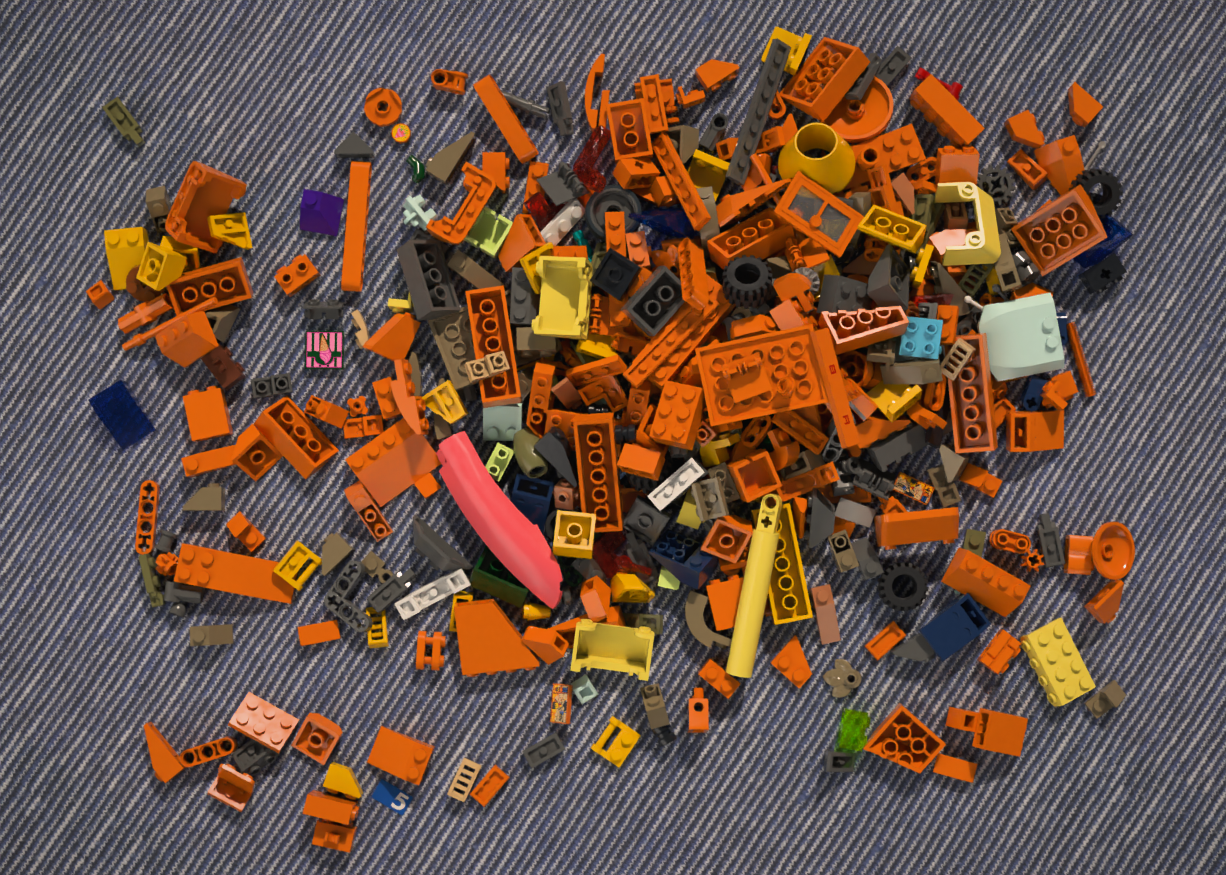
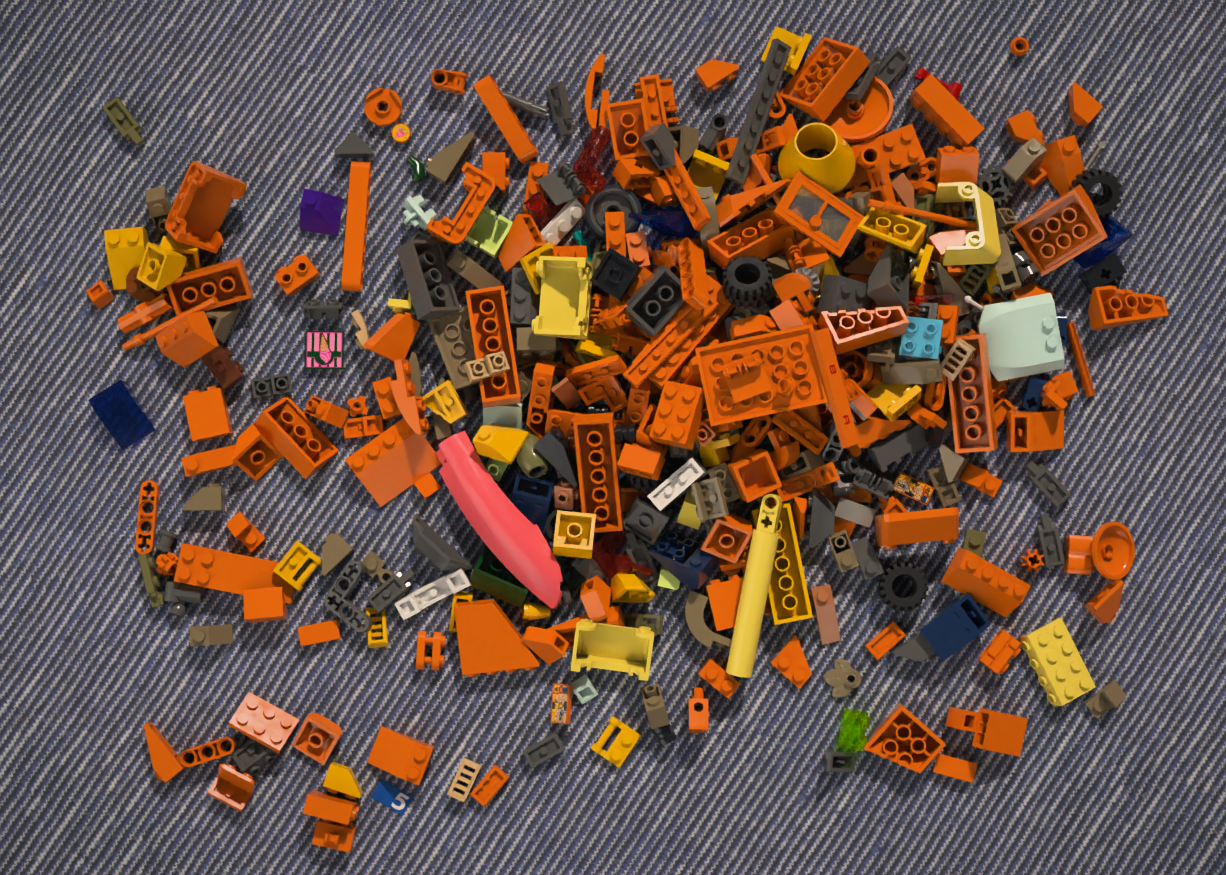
yellow wing [207,212,253,250] -> none
orange slope [344,480,393,542] -> none
orange bracket [675,86,706,109] -> none
orange brick [988,529,1031,554] -> none
none -> orange slope [243,587,288,623]
none -> yellow slope [472,422,529,464]
none -> orange hinge [594,304,630,329]
none -> dark grey slope [639,122,675,171]
none -> orange bar [867,199,976,229]
none -> dark tan slope [1002,138,1047,183]
none -> orange plate [1010,37,1029,56]
none -> dark grey hinge [1024,460,1071,508]
none -> orange wedge [1088,285,1169,331]

